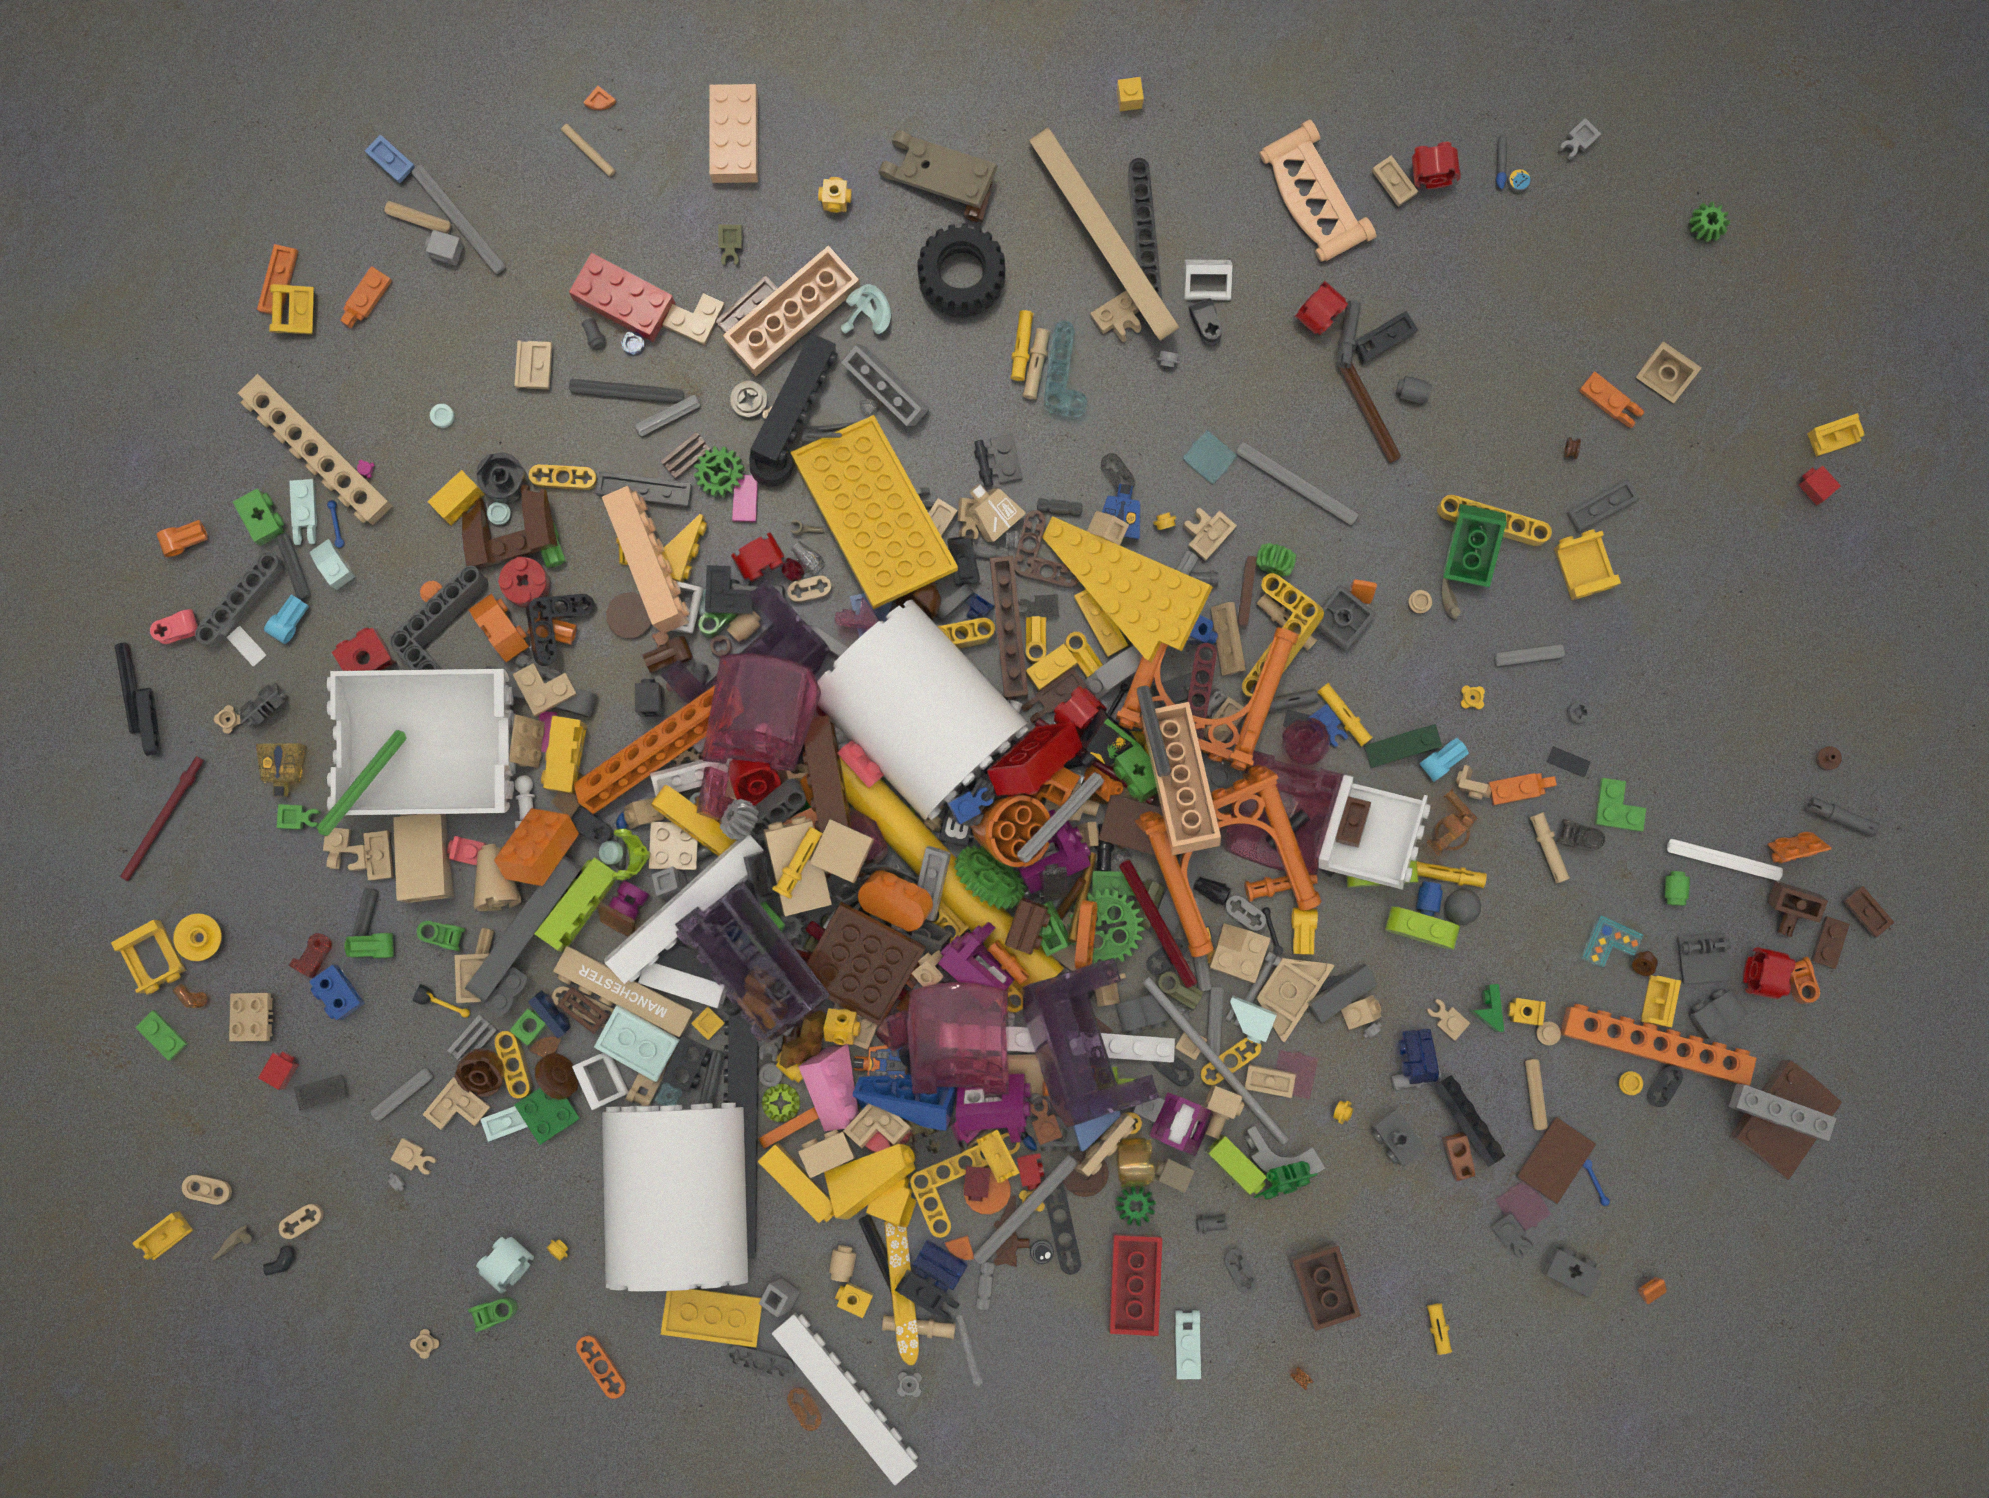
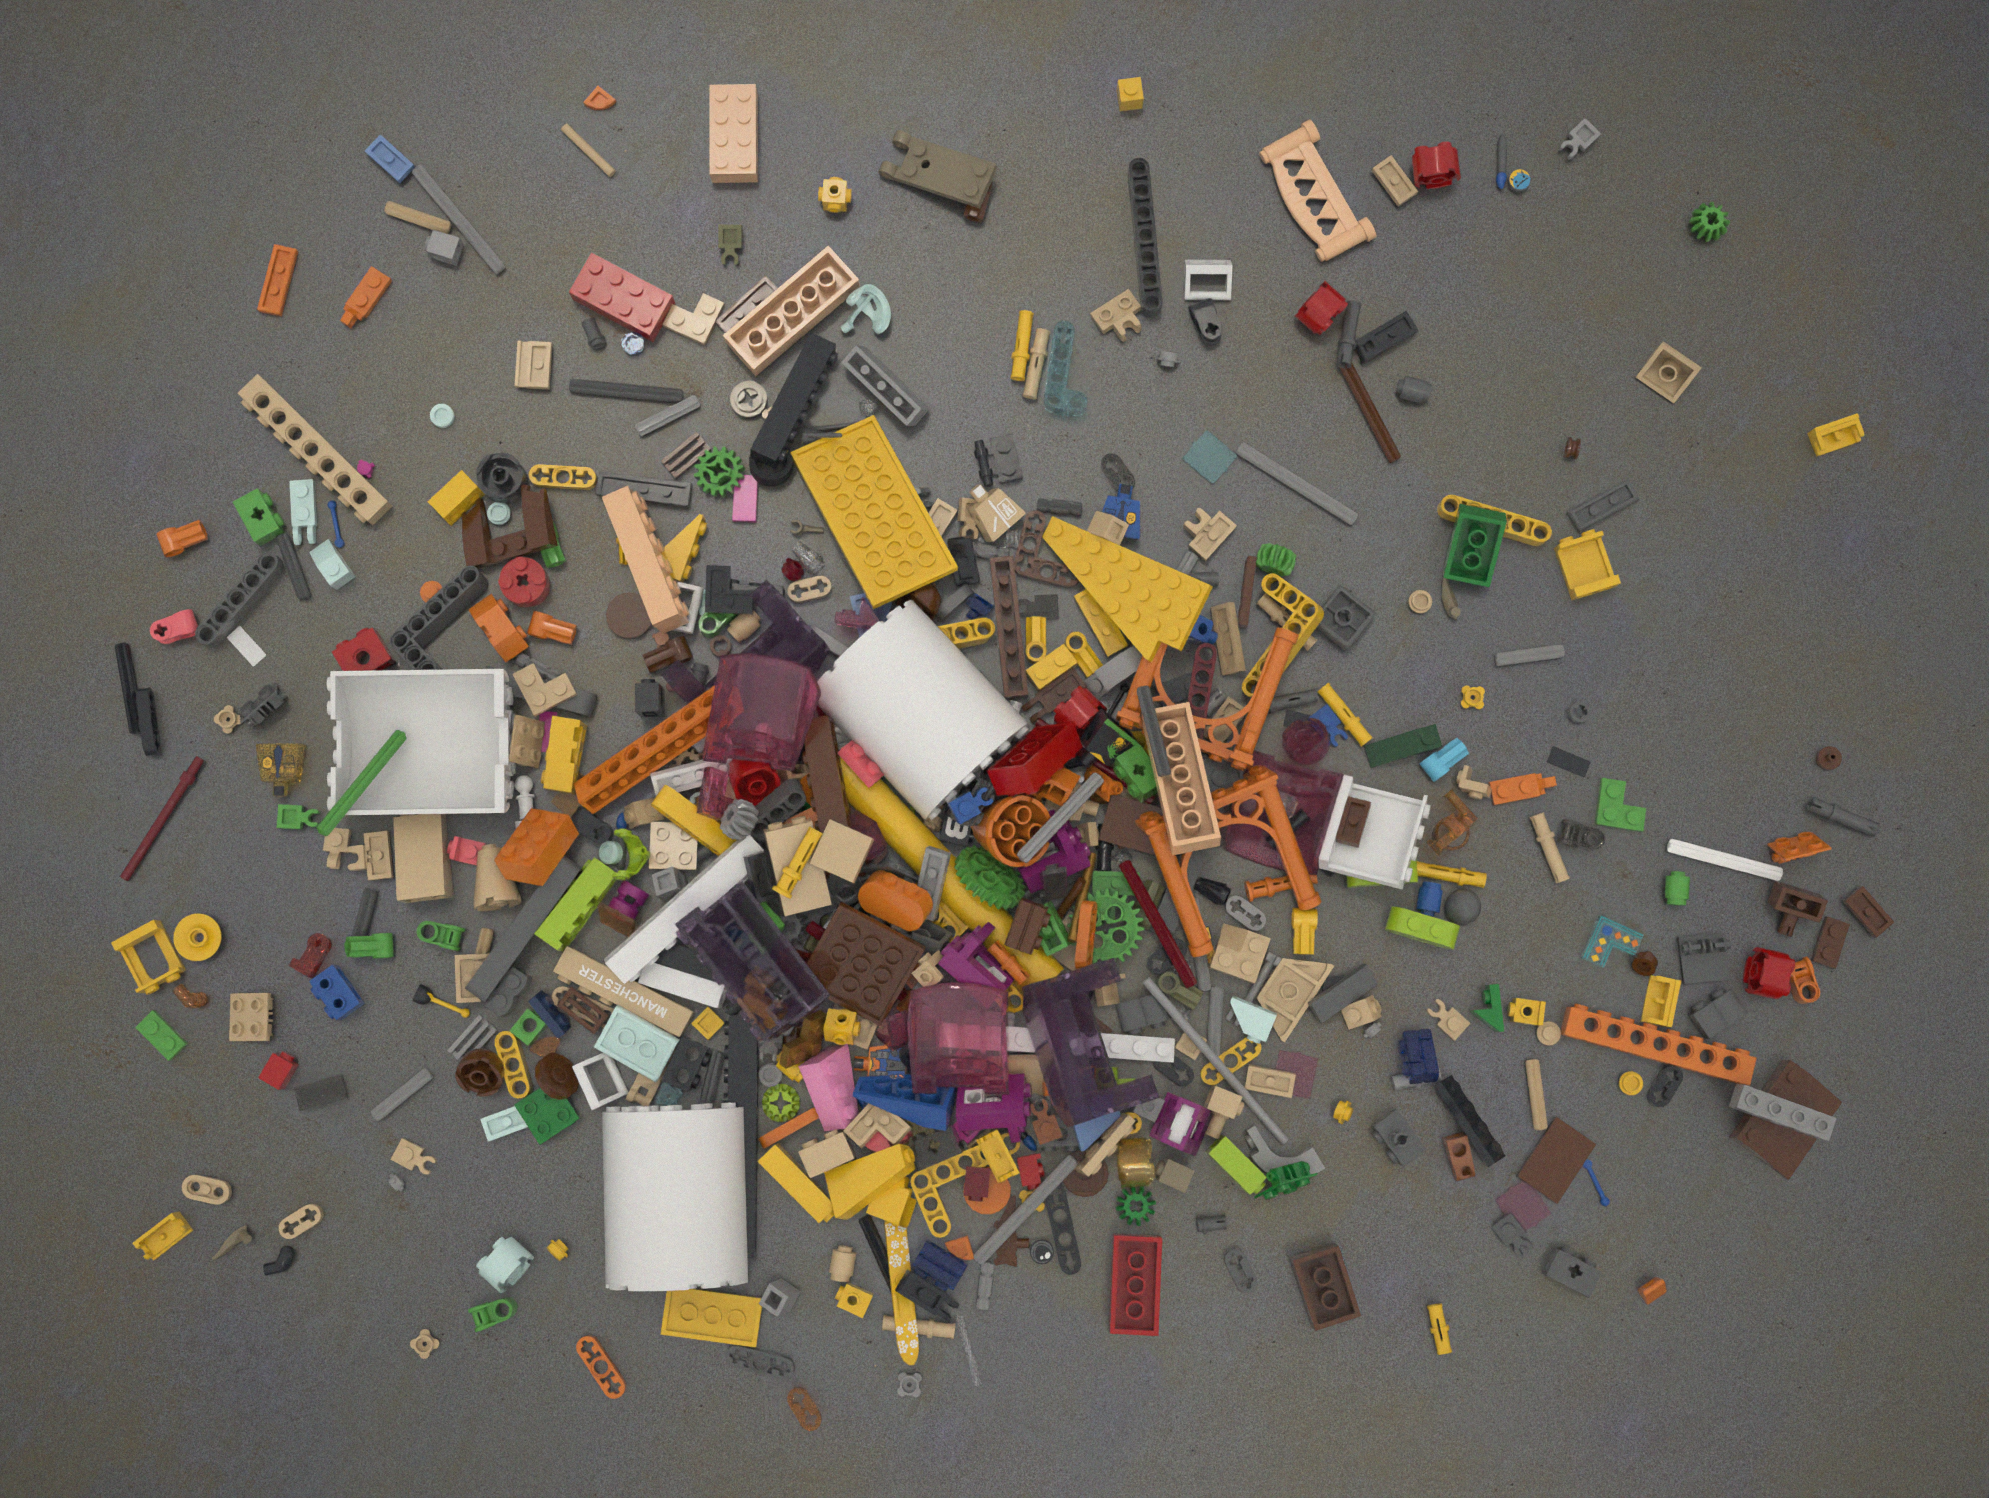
medium azure piece [264,594,309,644] -> none
yellow plate [269,284,314,335] -> none
tan plate [423,1077,491,1130] -> none
black beam [526,594,595,667] -> none
red brick [731,532,785,582] -> none
white brick [772,1312,918,1485] -> none
black tyre [917,223,1006,317] -> none
tan beam [1029,127,1179,341] -> none
yellow plate [1153,512,1176,530] -> none
light aqua plate [1175,1310,1201,1379] -> none
black hinge [1262,907,1283,955] -> none
clear orange bush [1290,1367,1314,1390] -> none
orange slope [1350,579,1377,604] -> none
orange hinge [1579,371,1644,428] -> none
red brick [1799,465,1841,505] -> none

